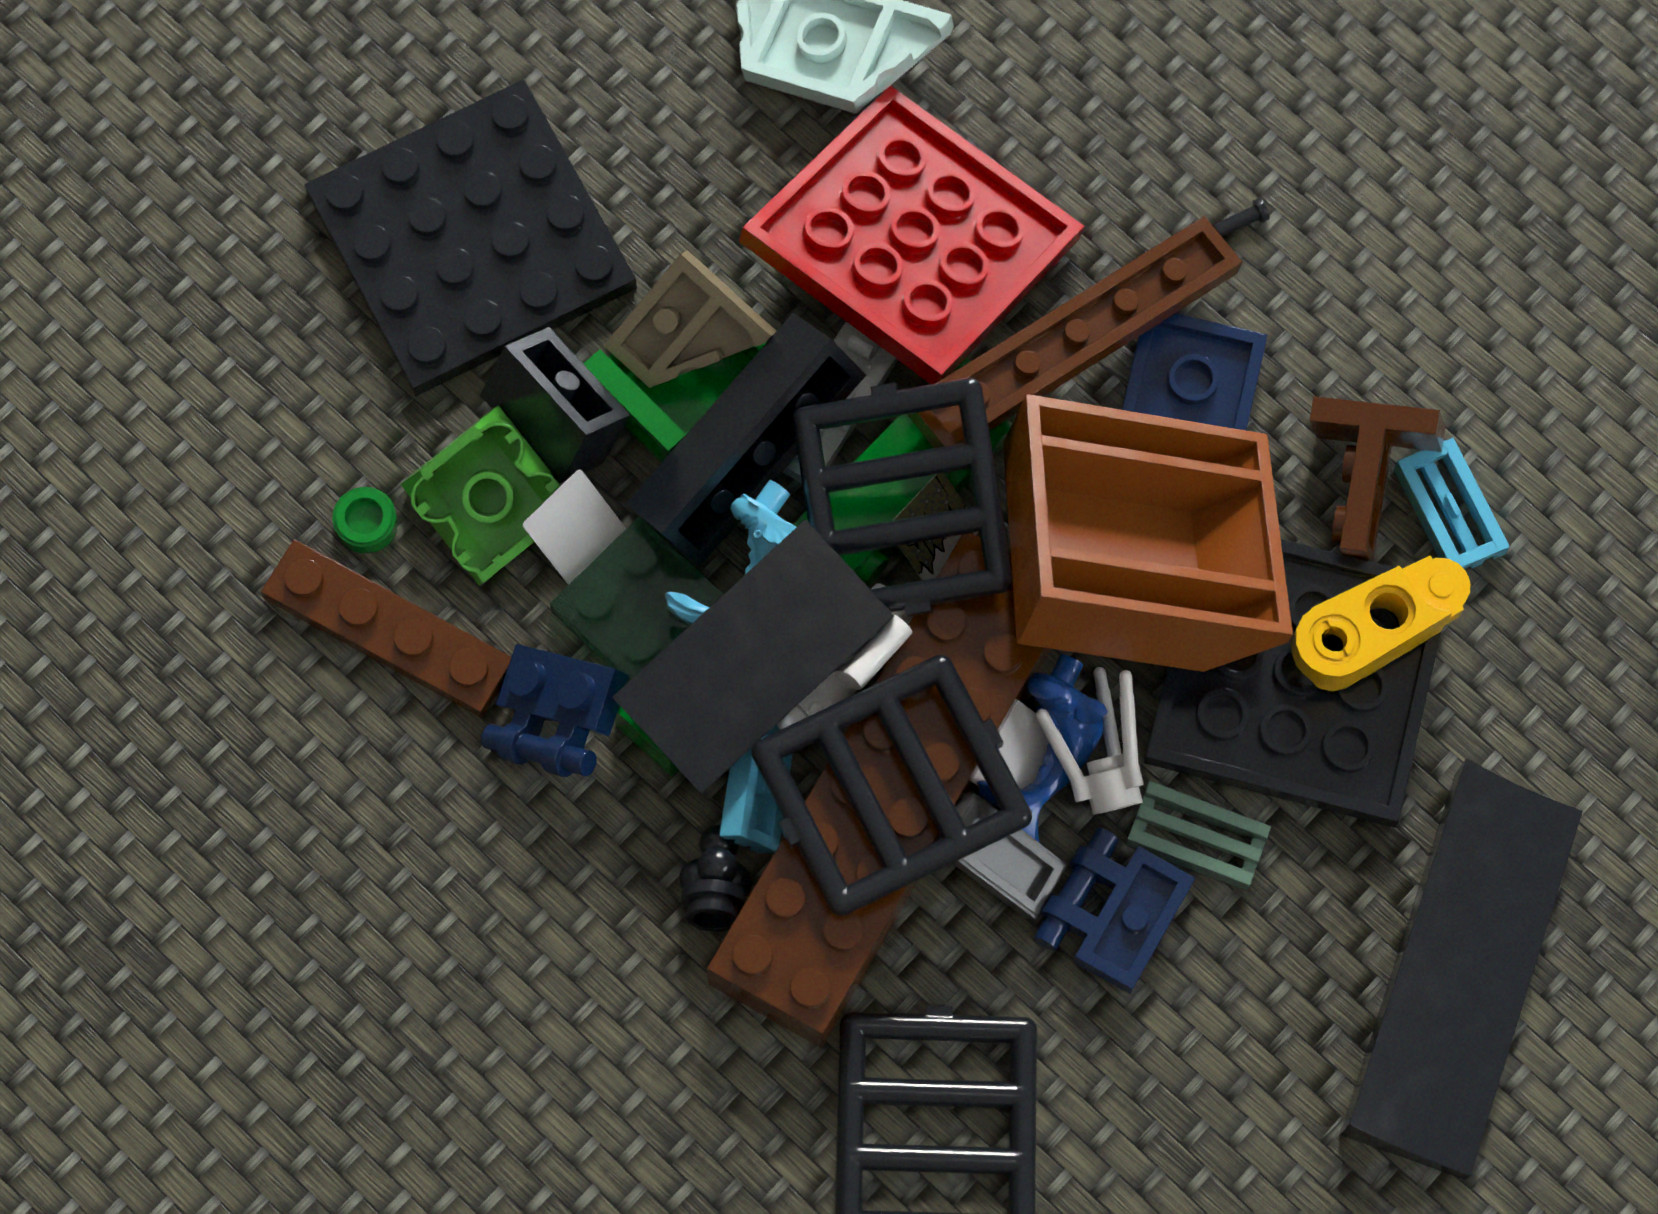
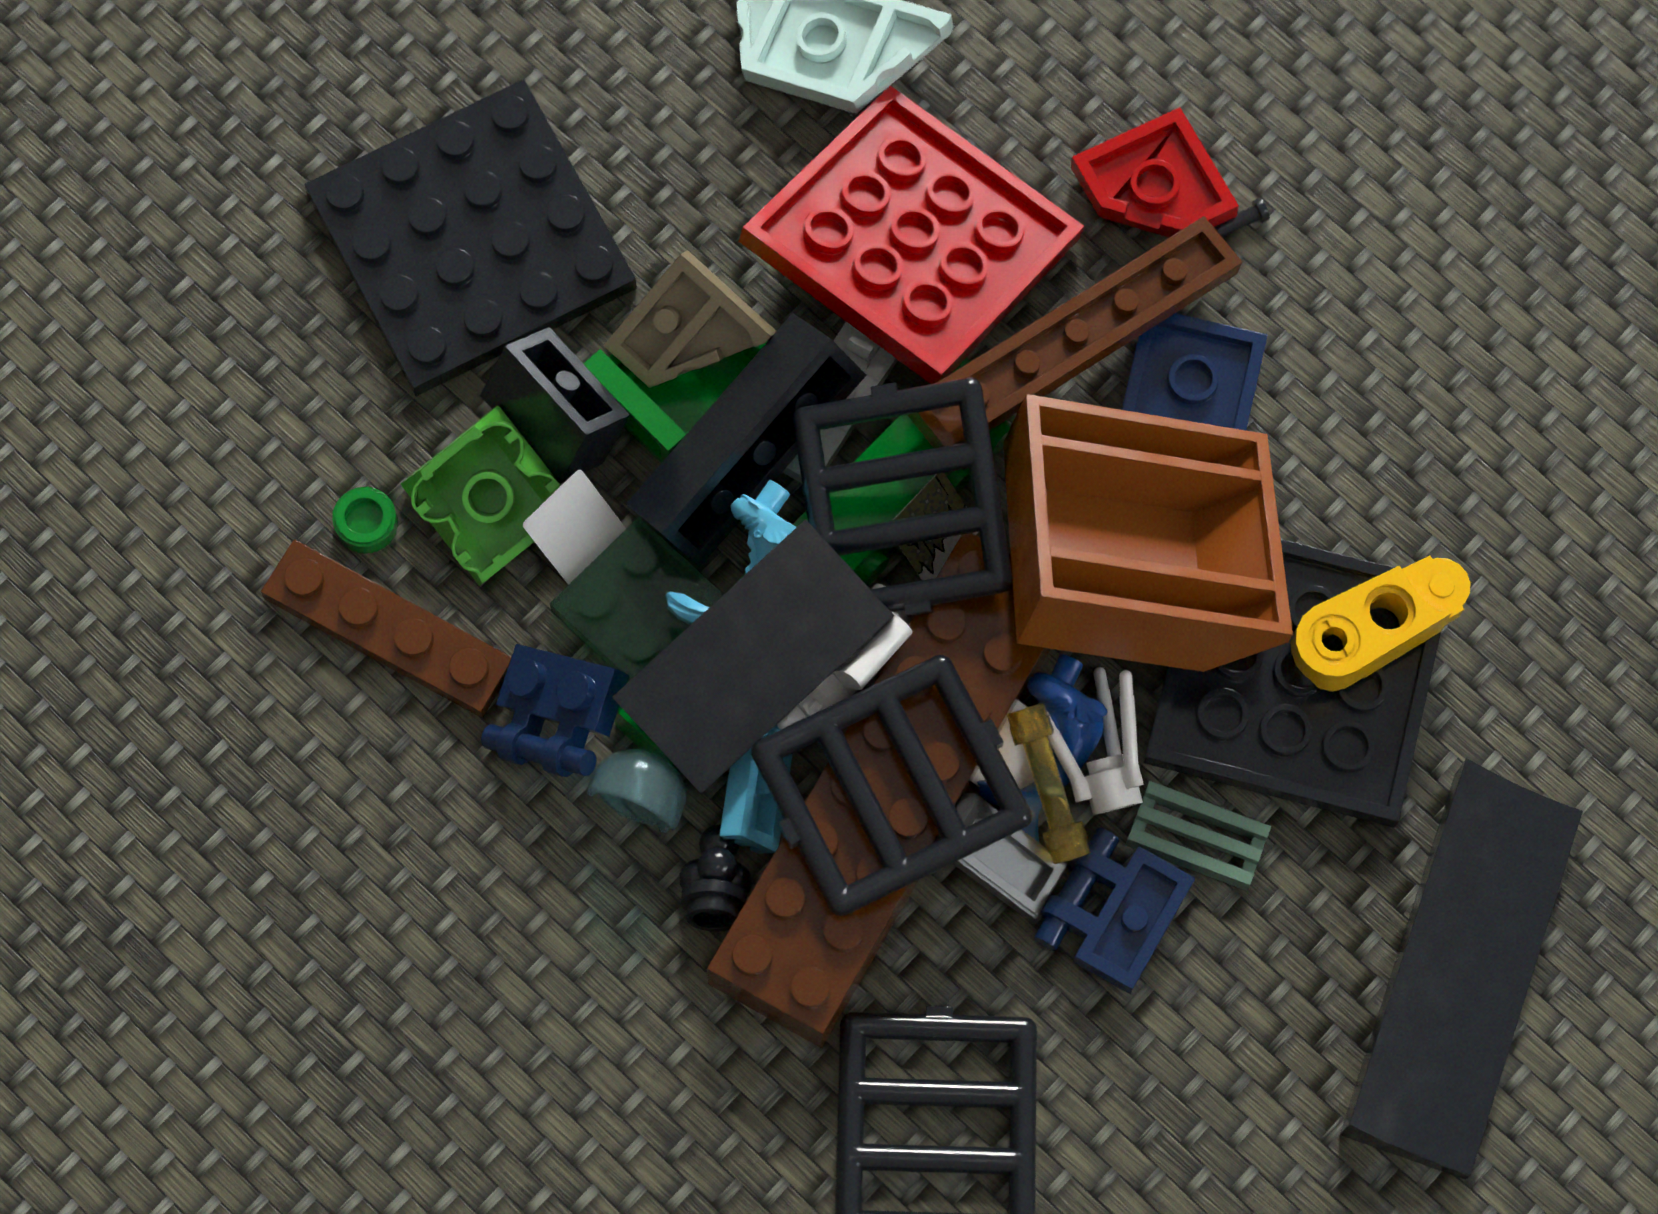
reddish brown bracket [1310,396,1446,562] -> none
medium azure tile [1393,438,1510,569] -> none
none -> clear light blue hair [587,749,687,833]
none -> clear yellow bar [1007,703,1091,864]
none -> red plate [1071,107,1239,238]

